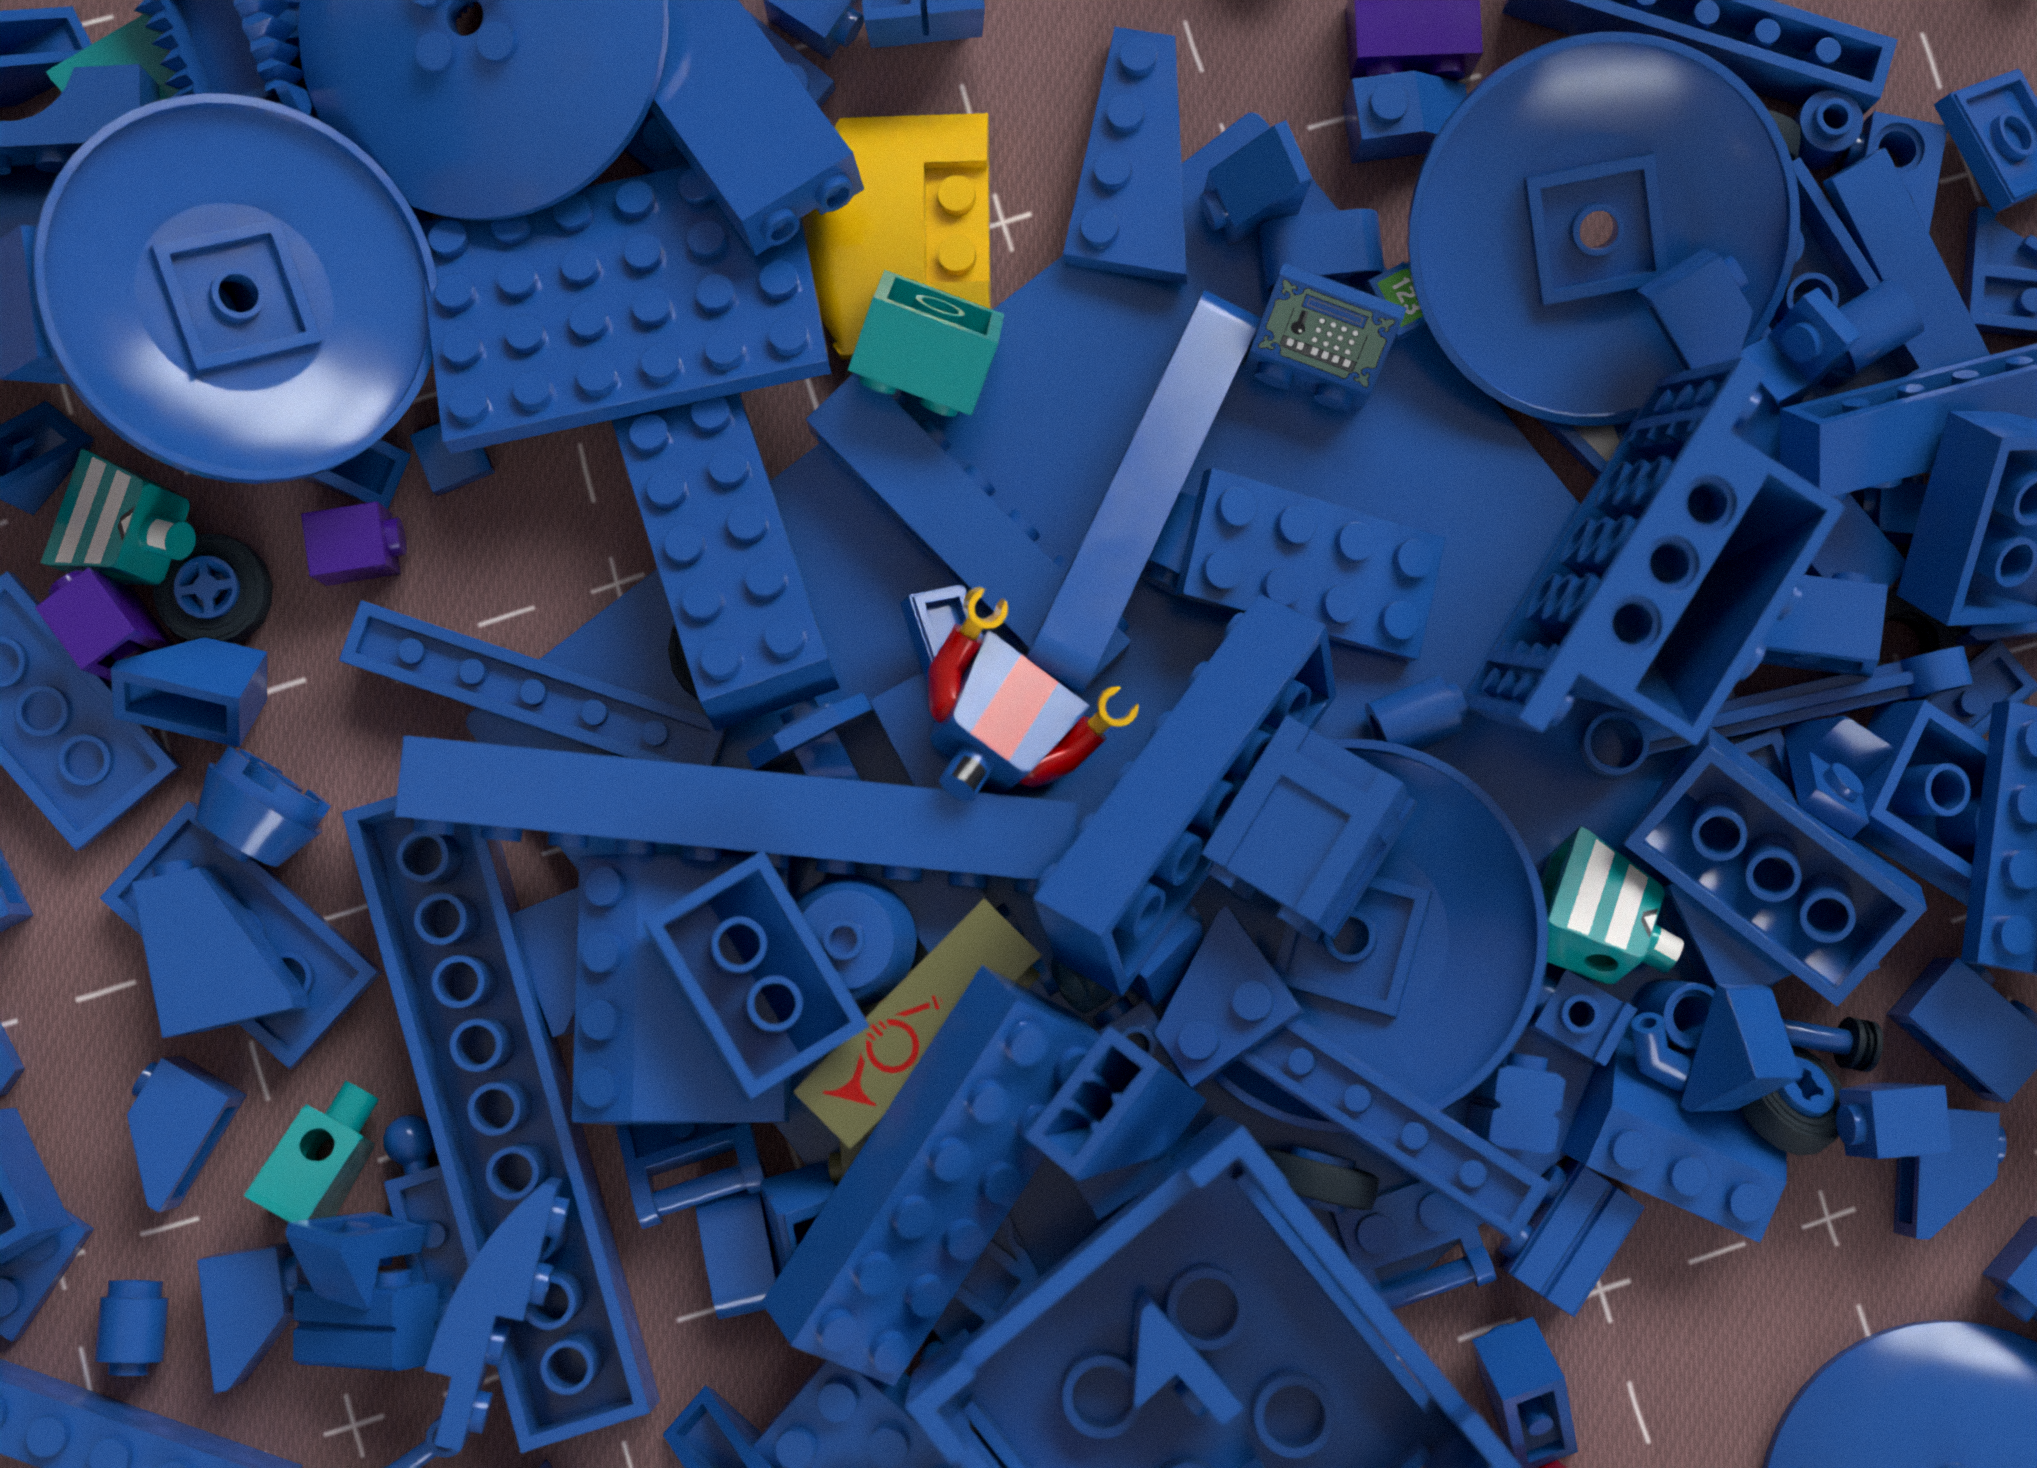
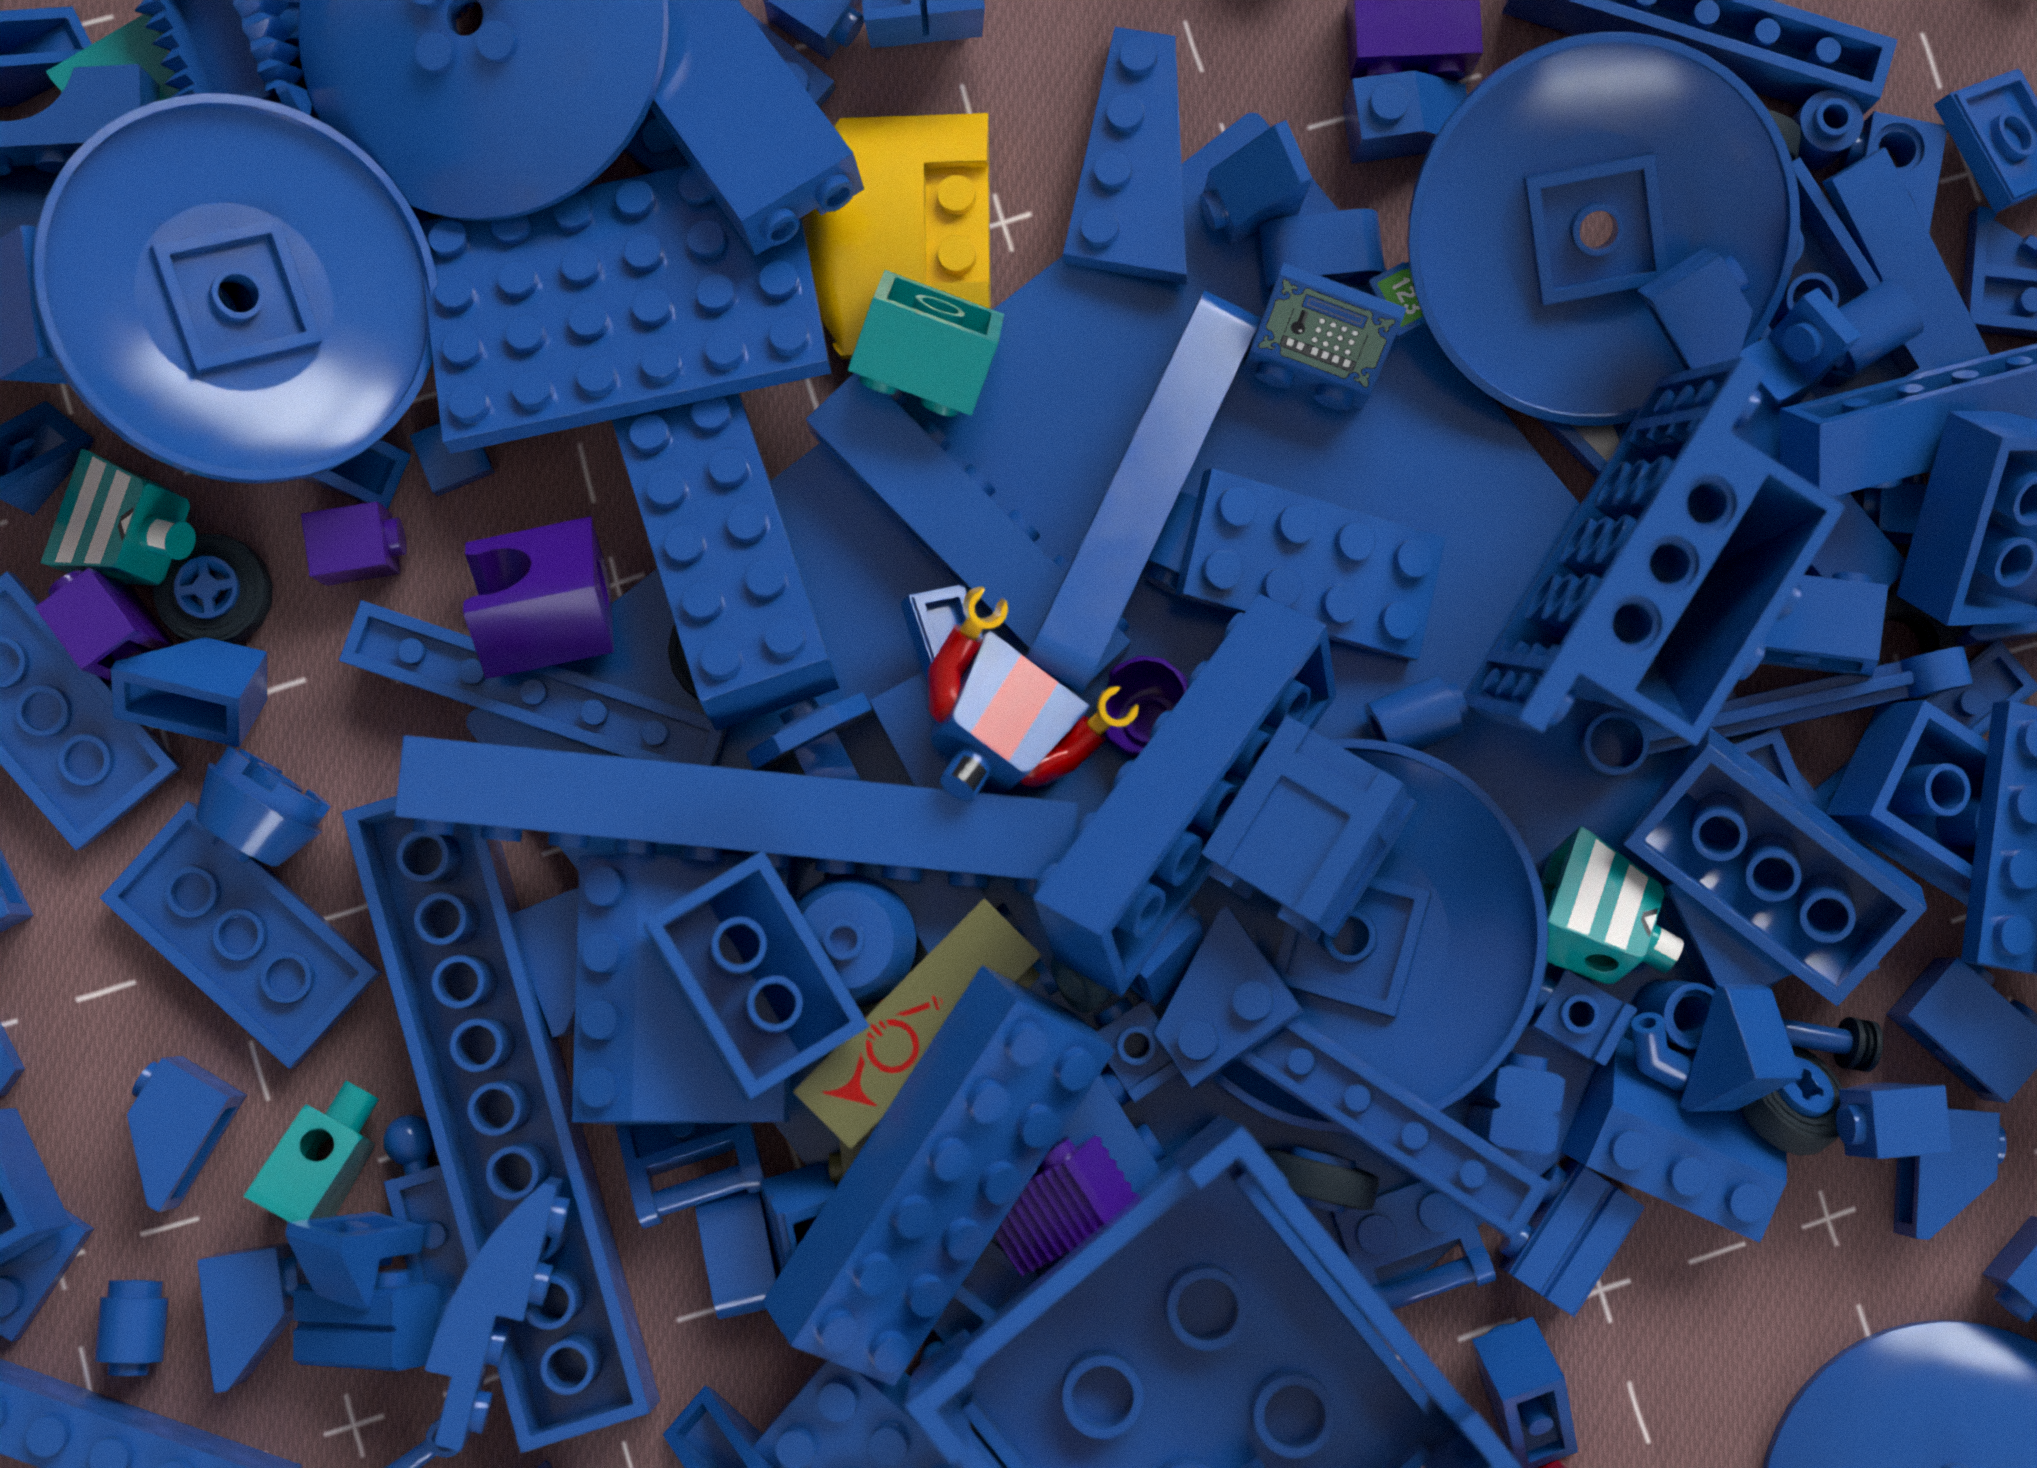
blue slope [132,859,311,1038] -> none
blue slope [1024,1025,1207,1181] -> none
blue slope [1129,1292,1244,1426] -> none
blue slope [1783,716,1894,839] -> none
none -> dark purple piece [463,516,614,679]
none -> dark purple brick [994,1135,1138,1277]
none -> dark purple hair [1104,655,1188,758]

